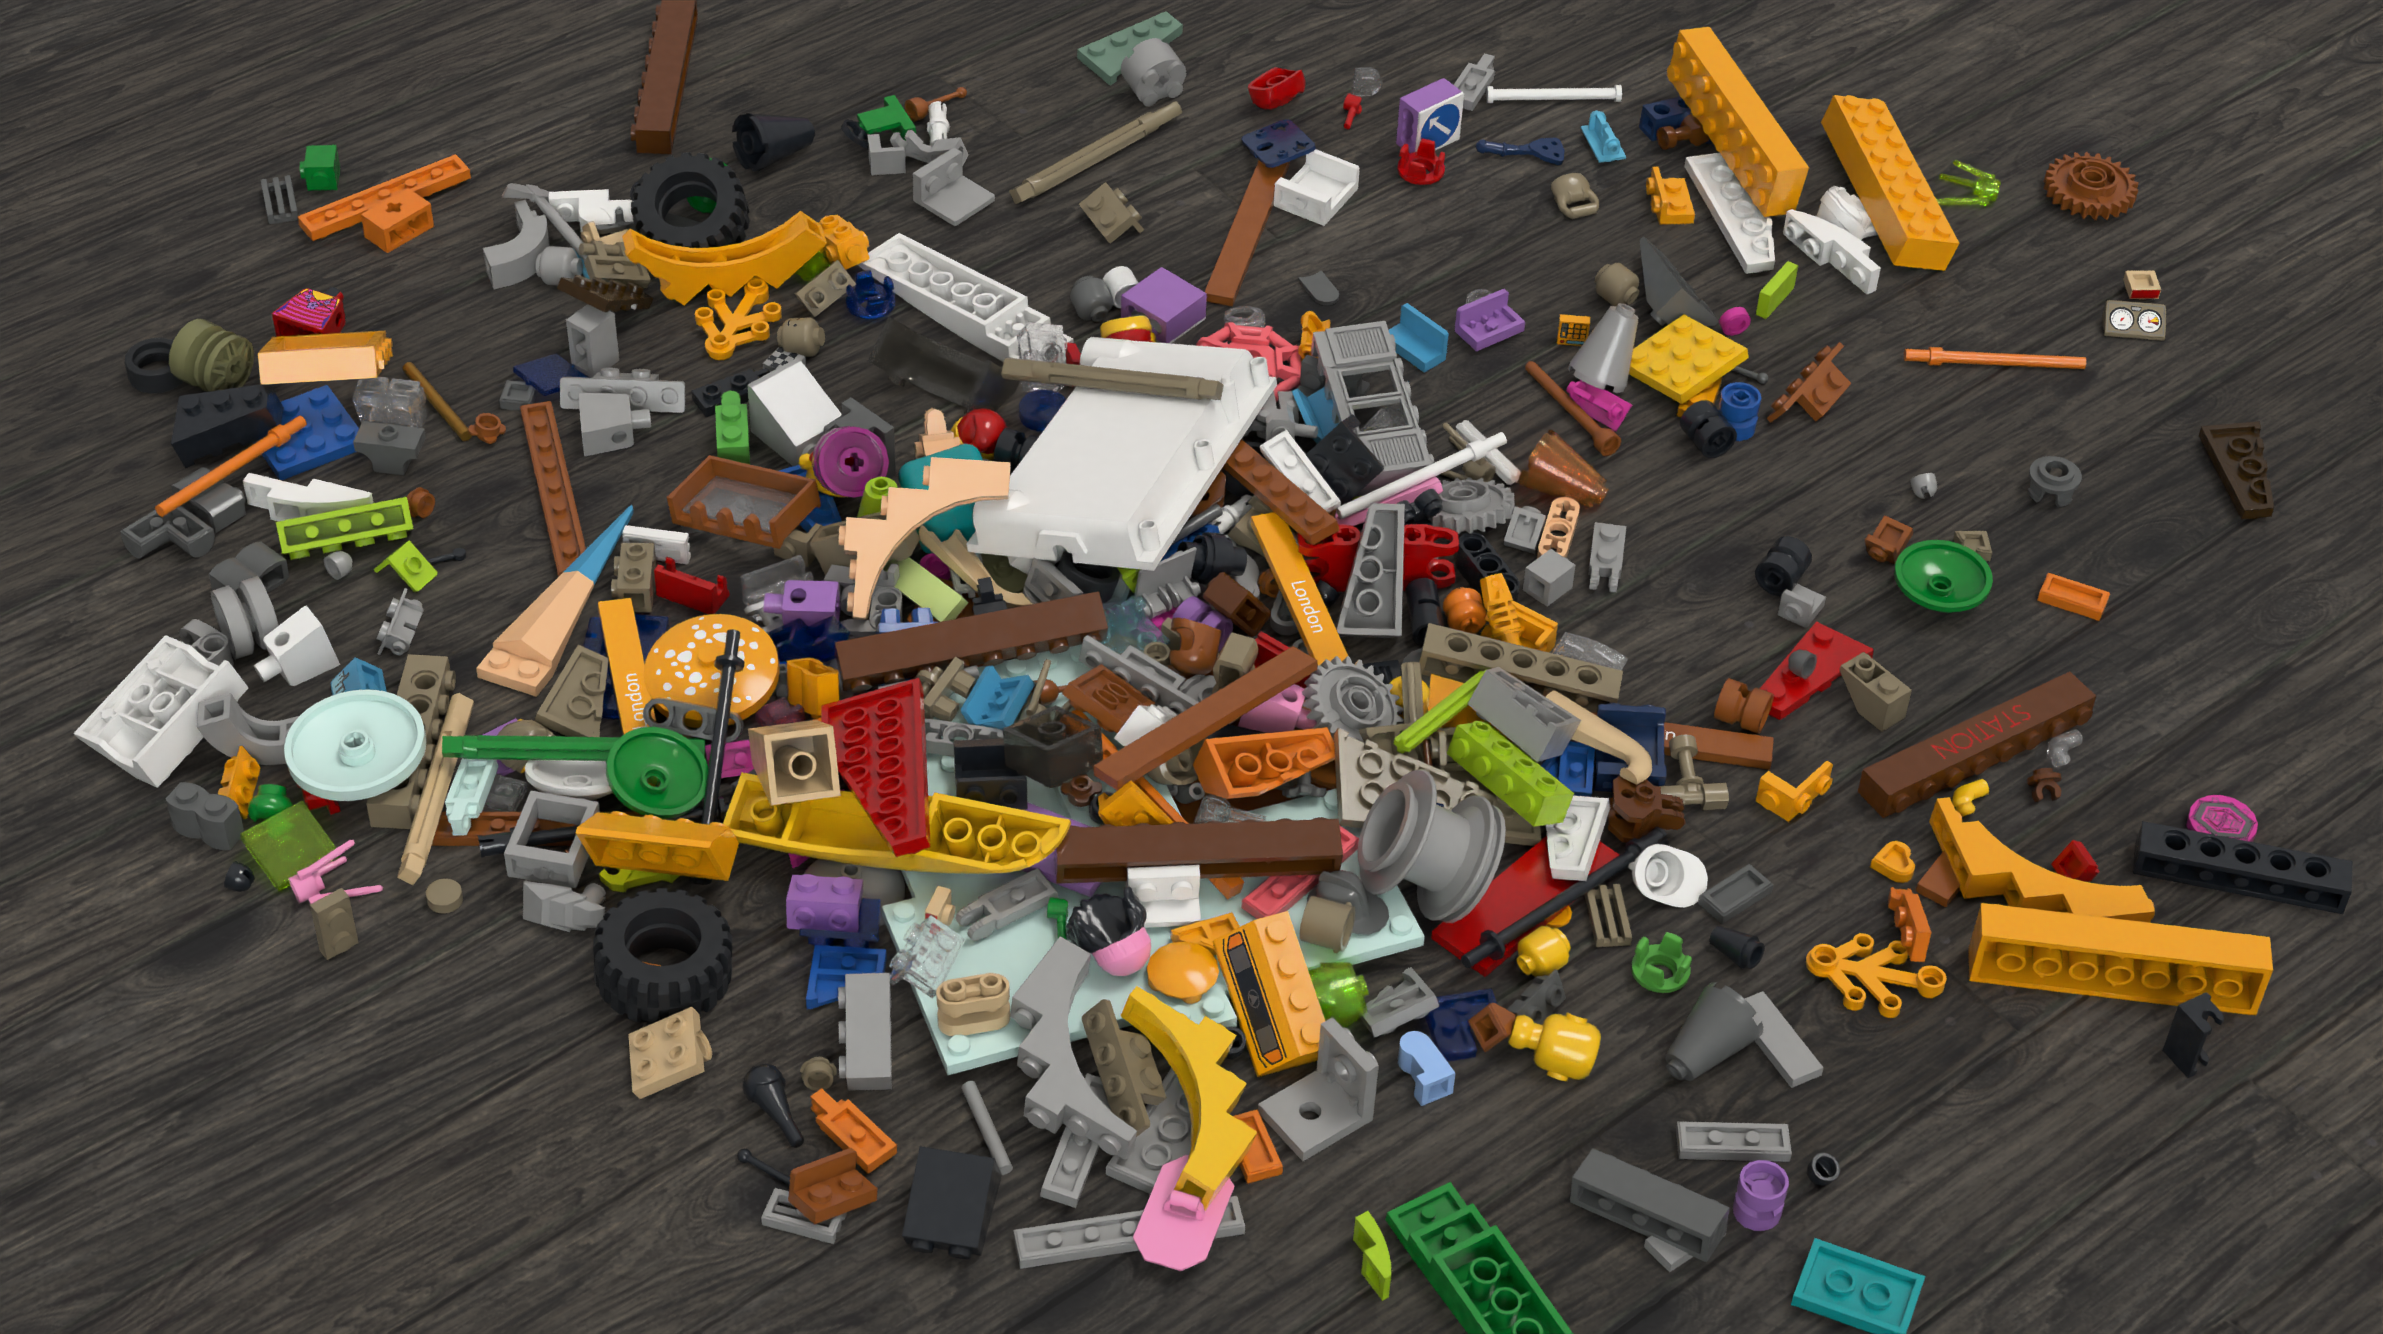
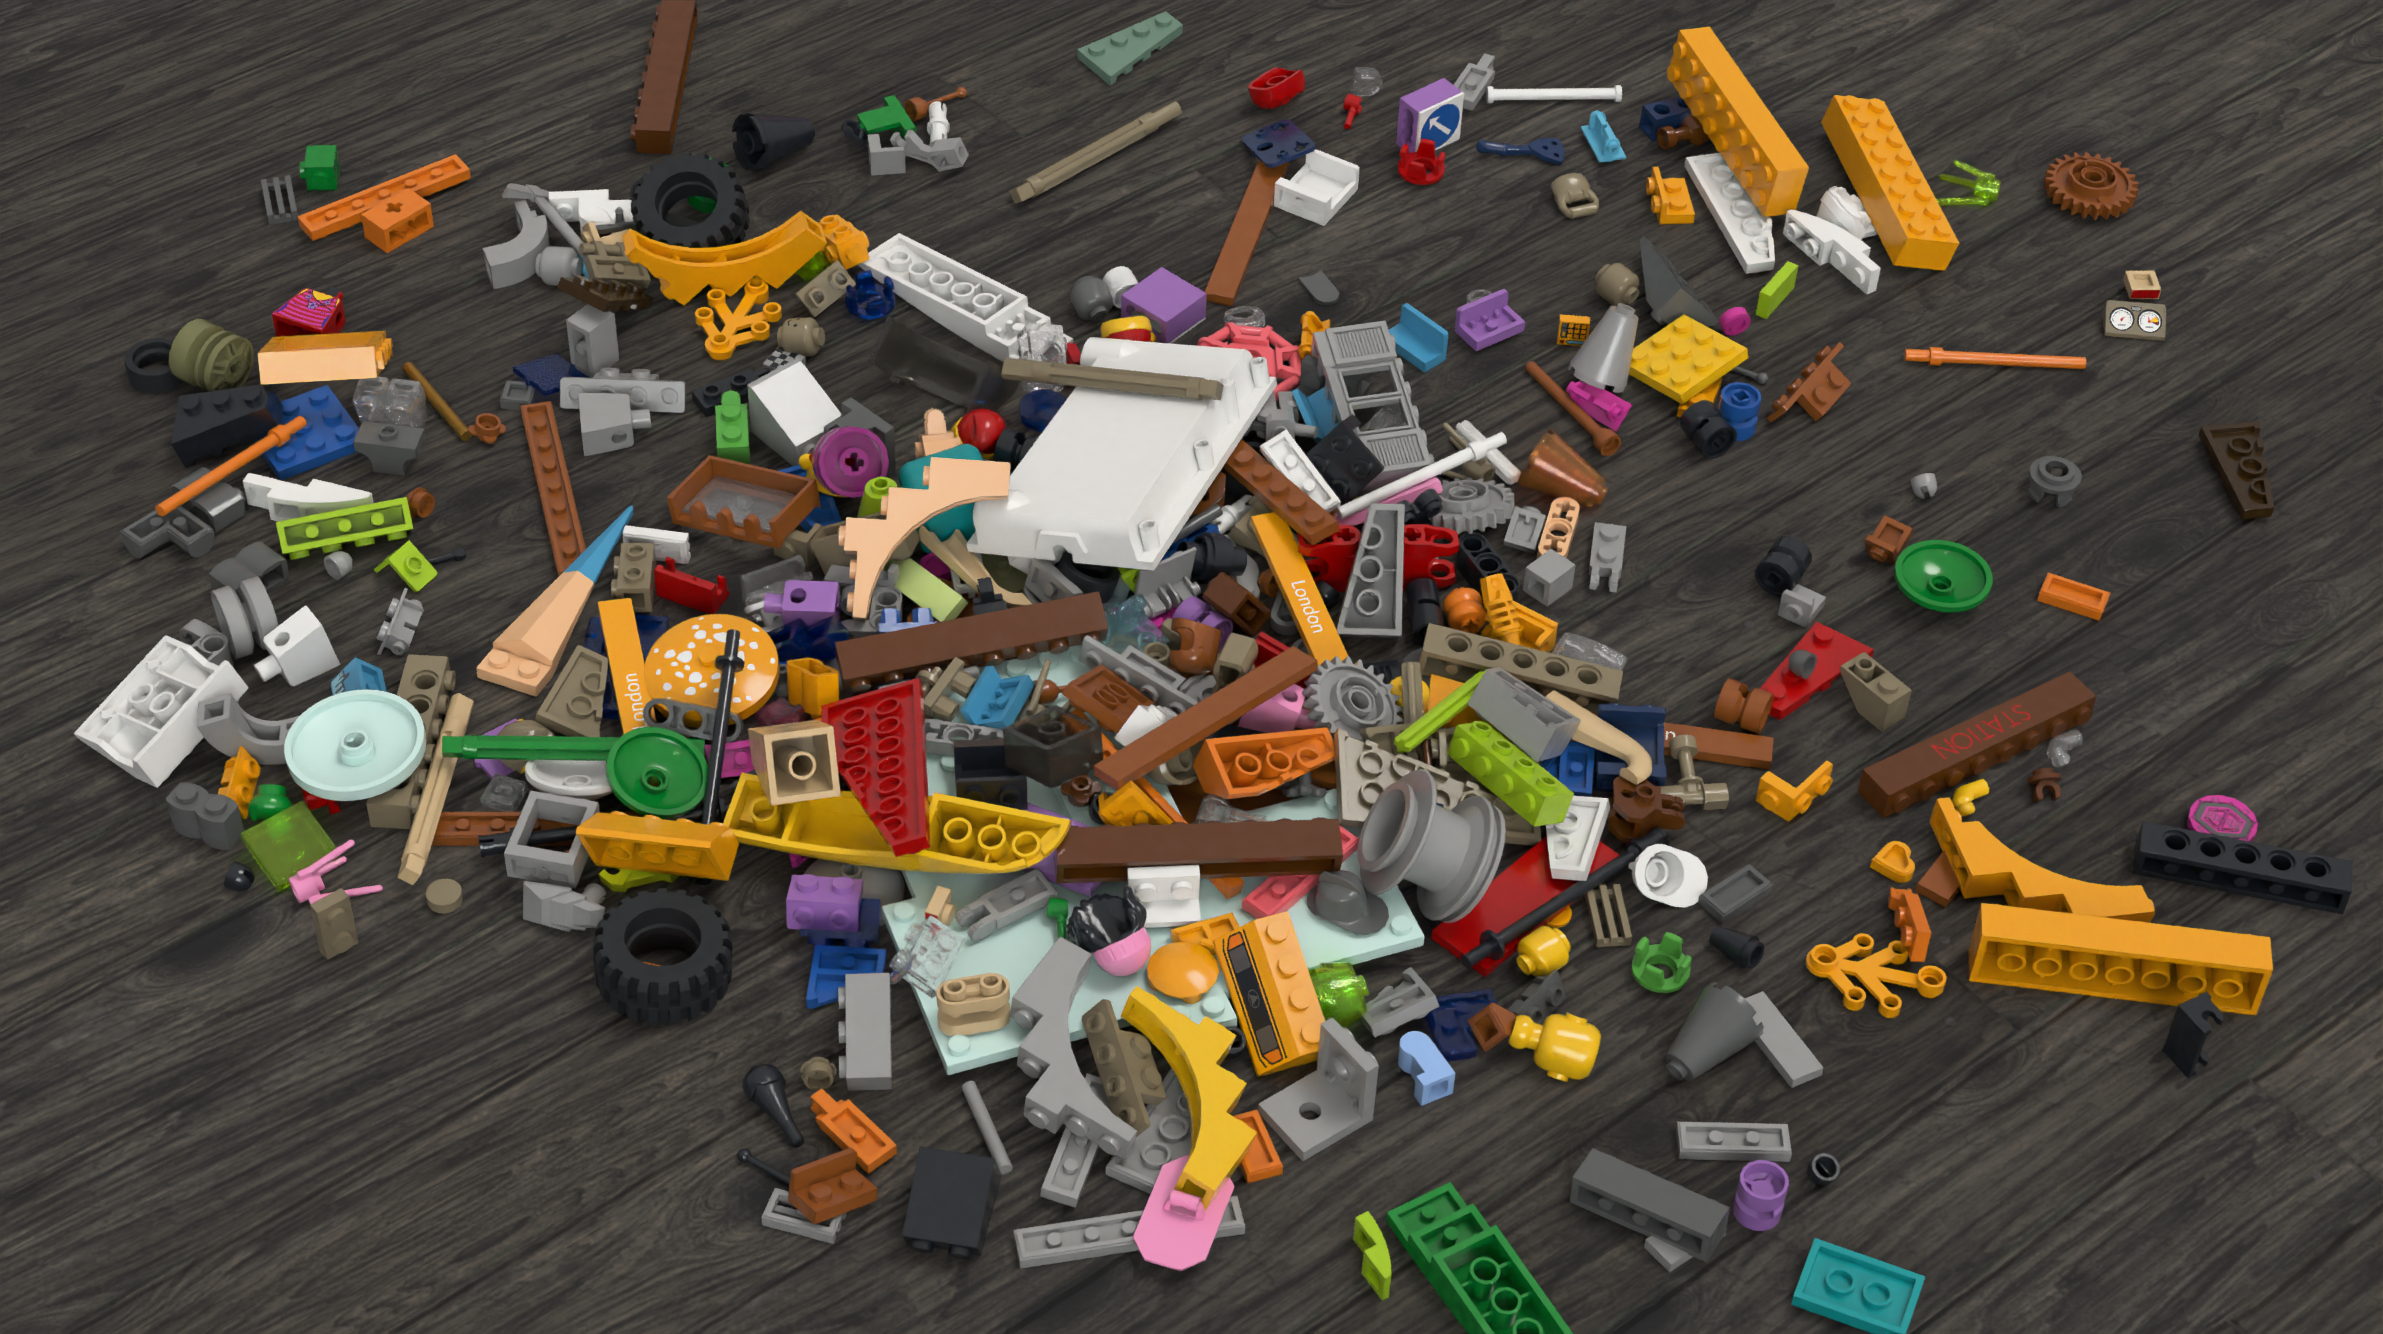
light aqua hinge [445,758,499,836] -> none
tan plate [628,1007,712,1099] -> none
light grey bracket [913,147,995,226] -> none
dark tan bracket [1079,182,1144,244] -> none
light grey brick [1121,38,1186,107] -> none
light grey arm [1167,783,1205,804] -> none
dark tan piece [1300,896,1355,953] -> none
dark tan tile [1953,531,1992,561] -> none
red tile [2051,840,2100,882] -> none

